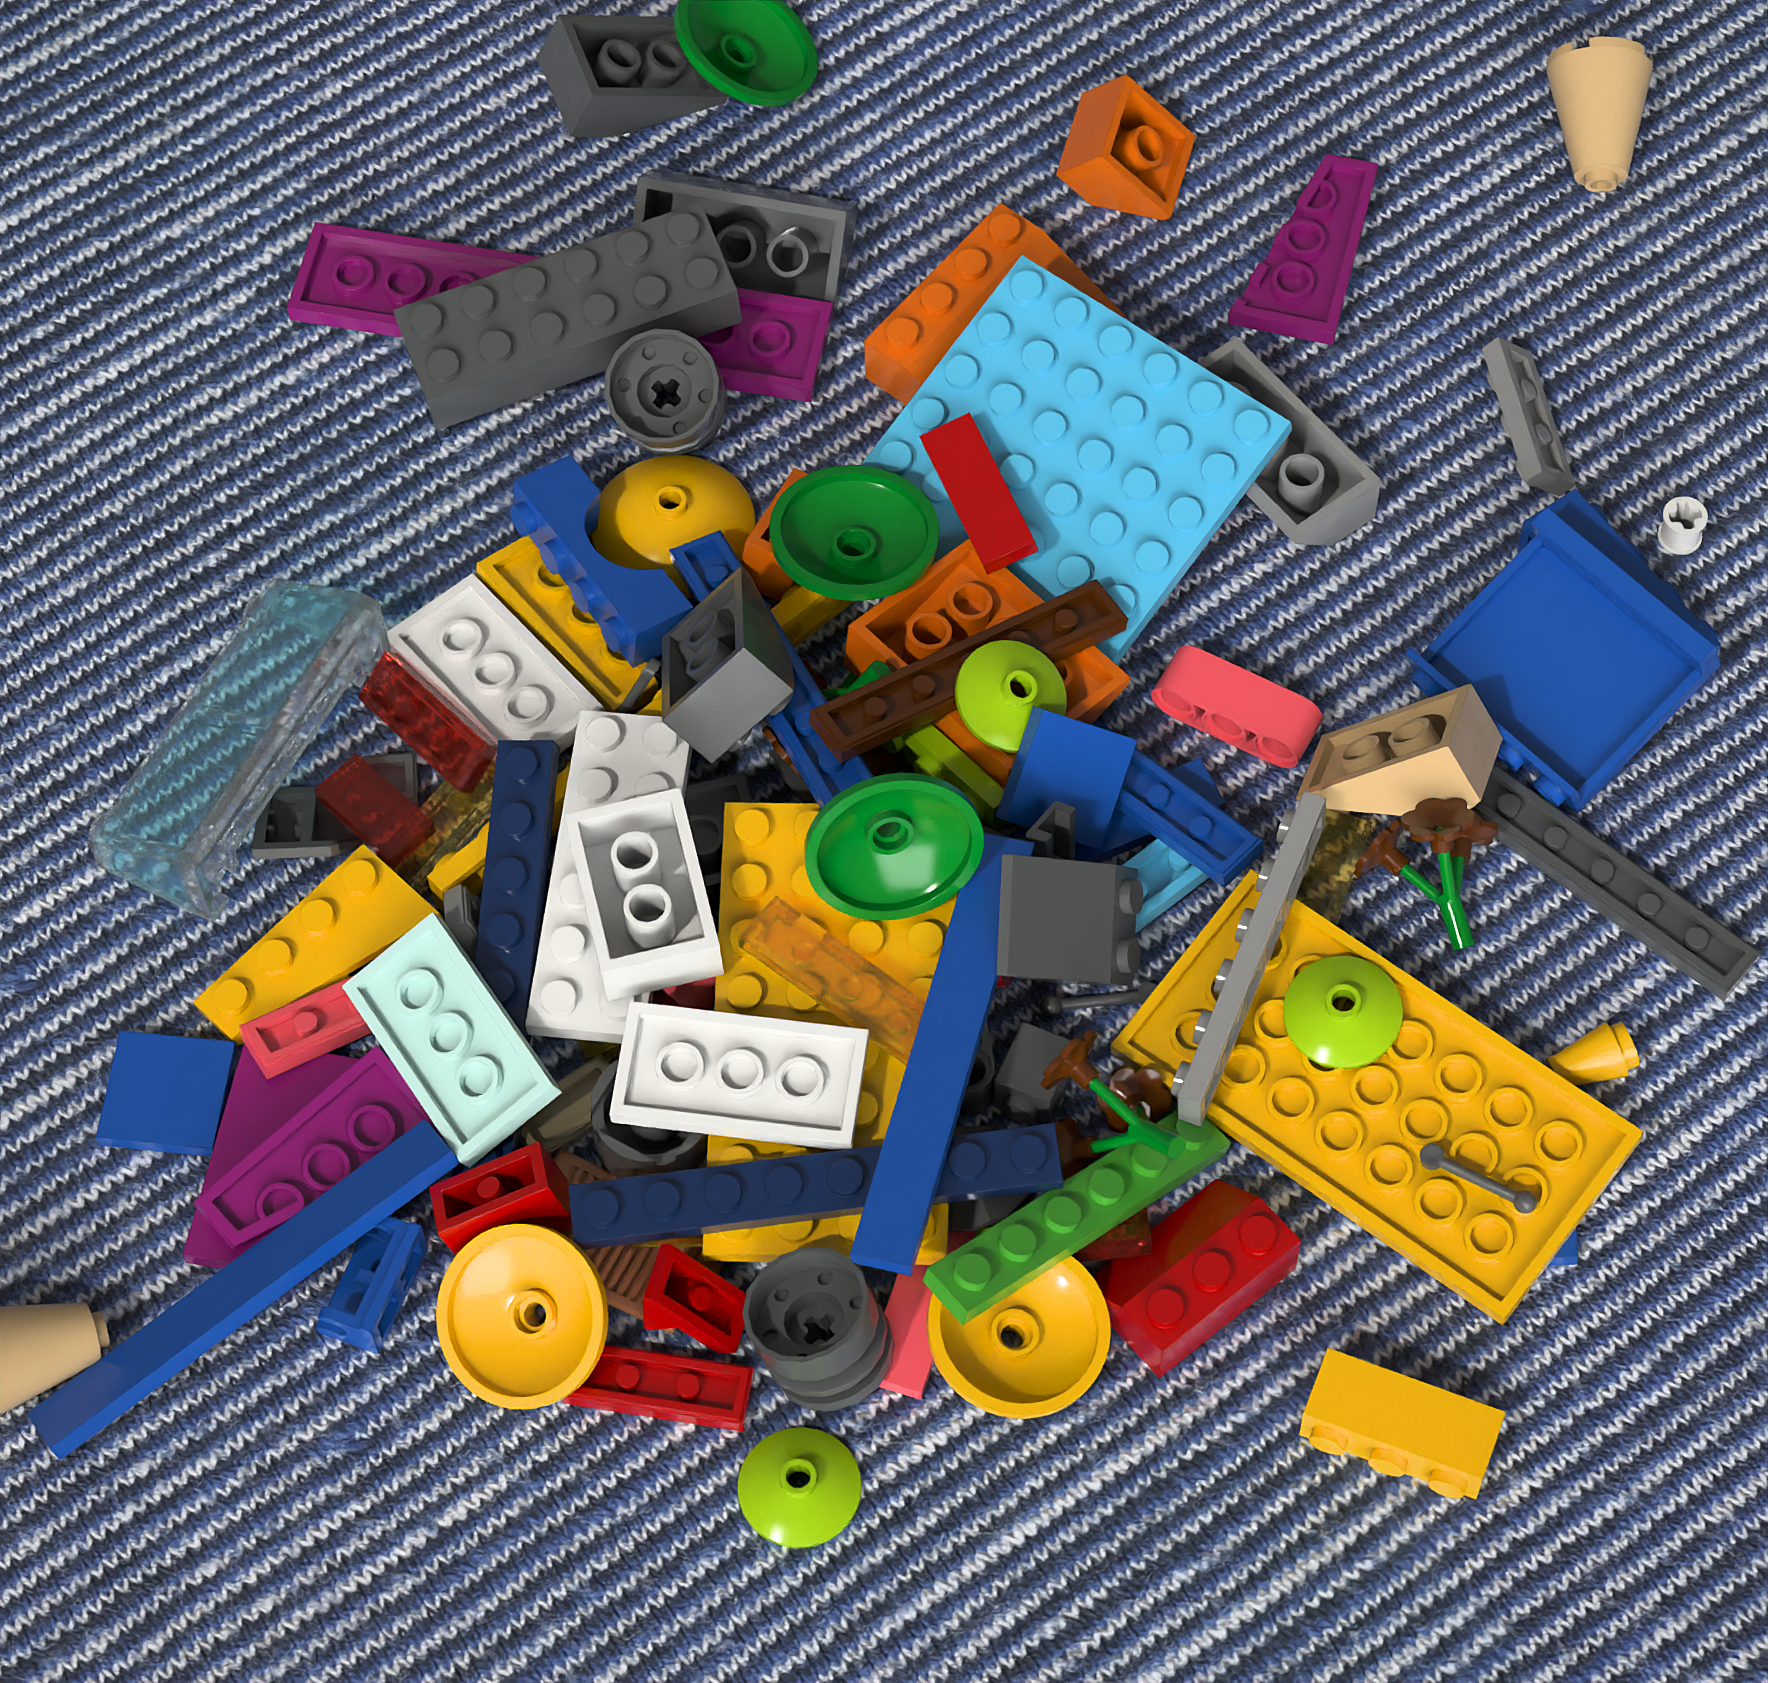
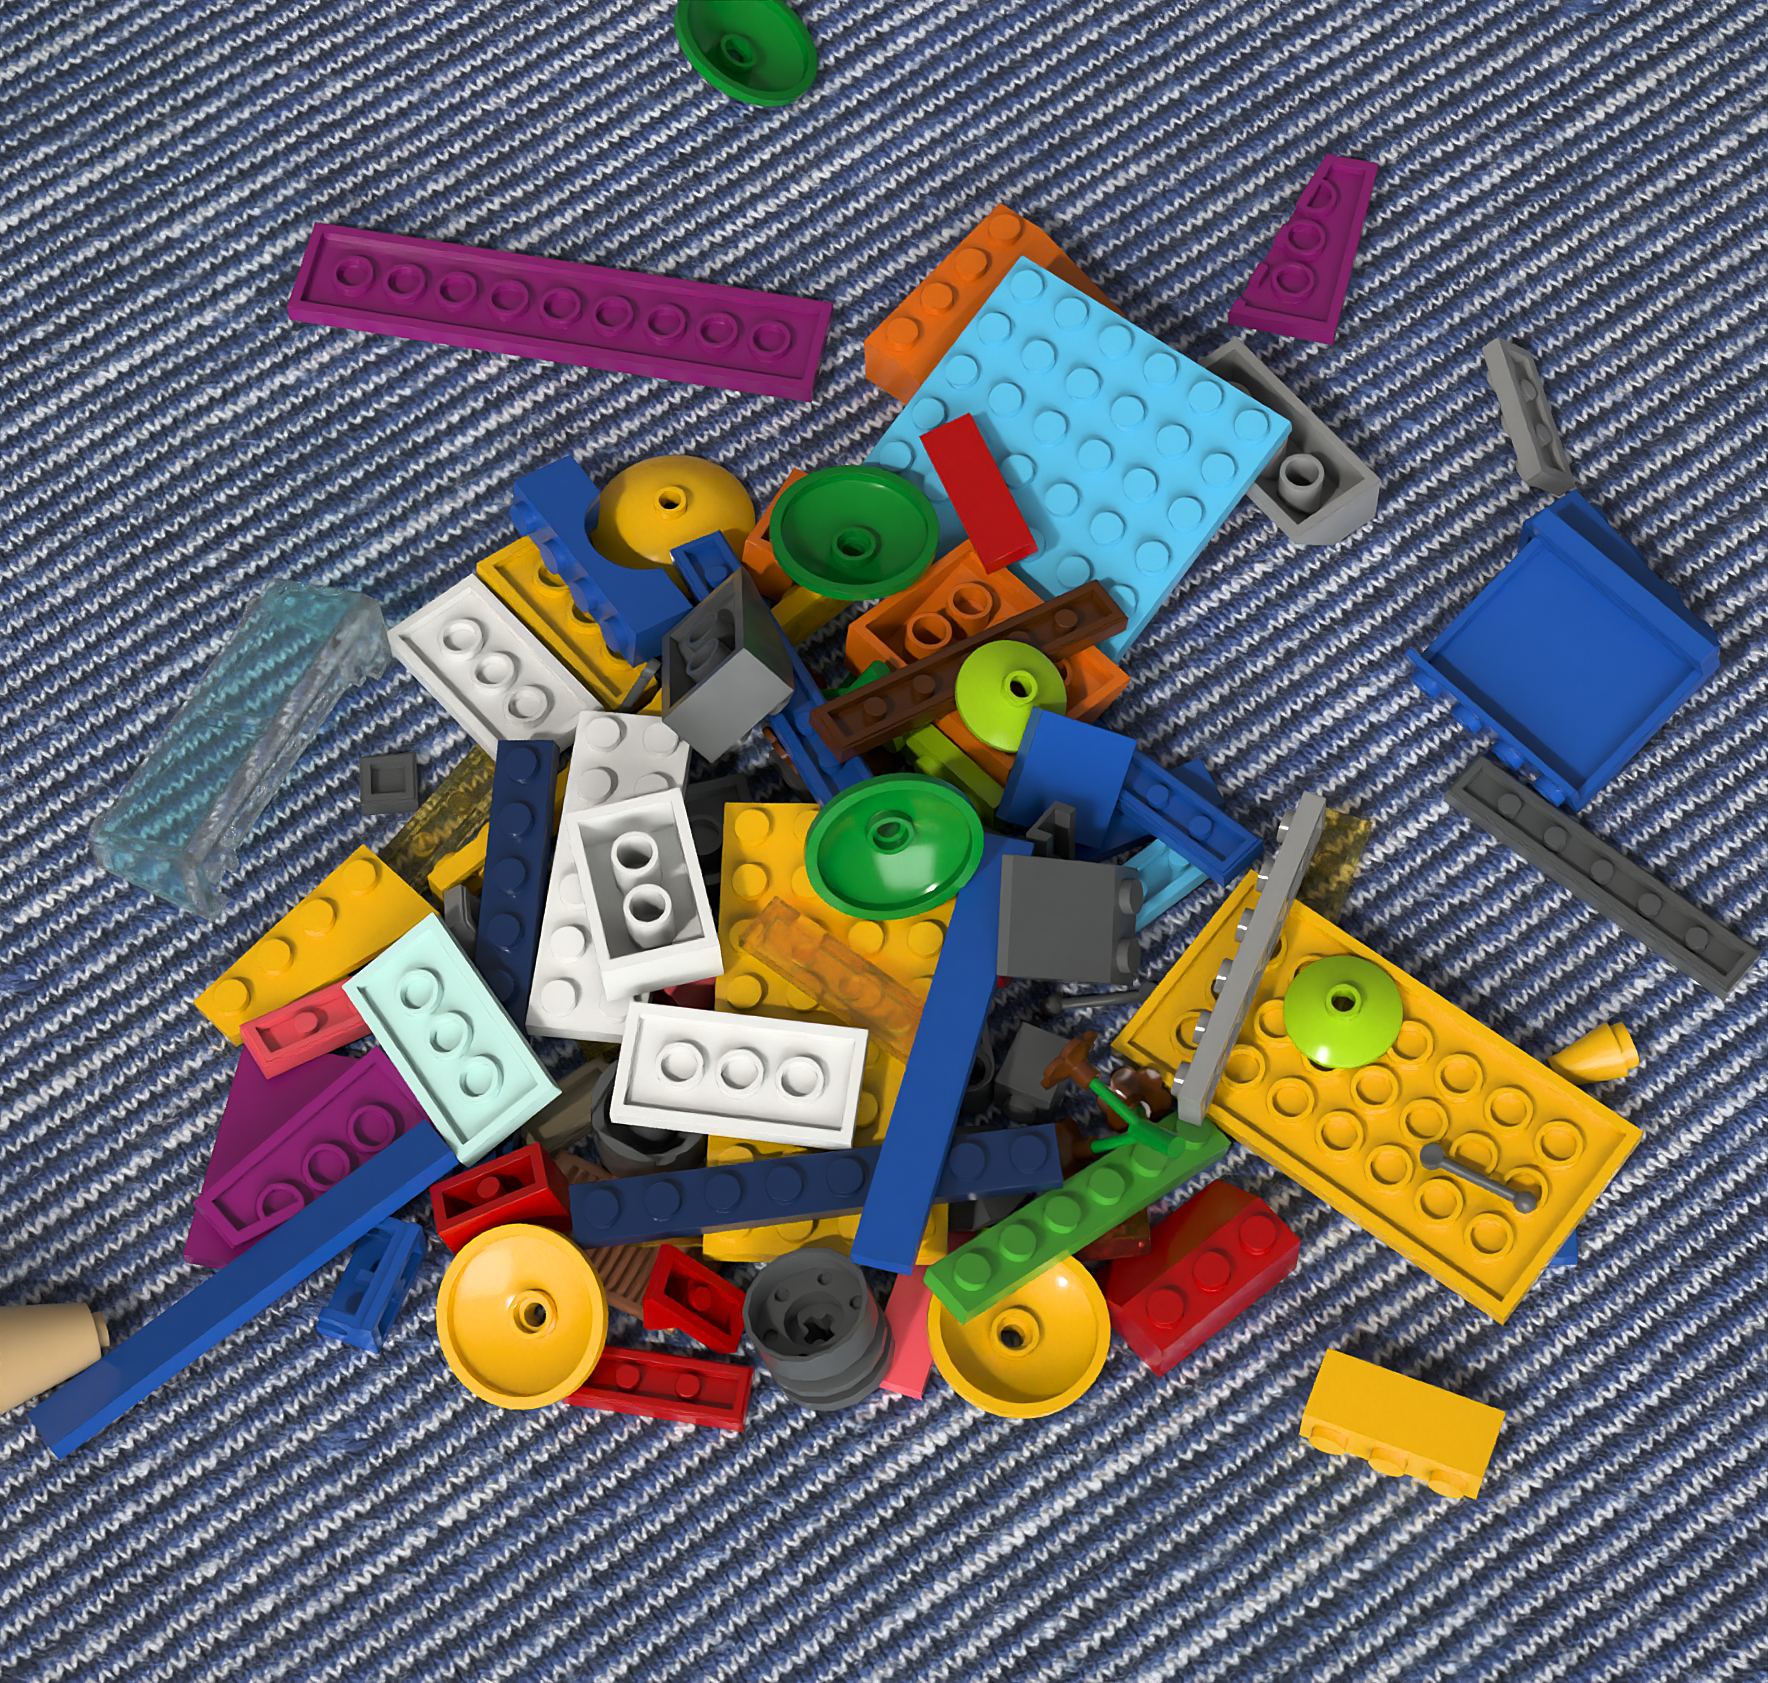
blue tile [96,1030,238,1157] -> none
dark grey slope [252,786,364,859] -> none
clear red tile [314,753,436,869] -> none
clear red tile [357,651,498,794] -> none
dark grey brick [393,201,742,430] -> none
dark grey slope [537,14,729,137] -> none
dark grey wheel [604,329,728,456] -> none
dark grey slope [632,169,858,315] -> none
lime dish [737,1427,862,1548] -> none
orange slope [1056,74,1196,221] -> none
coral beam [1151,645,1323,769] -> none
tan slope [1296,683,1503,816] -> none
reddish brown plant [1353,798,1499,951] -> none
tan cone [1546,36,1653,193] -> none
white axle [1657,497,1708,555] -> none

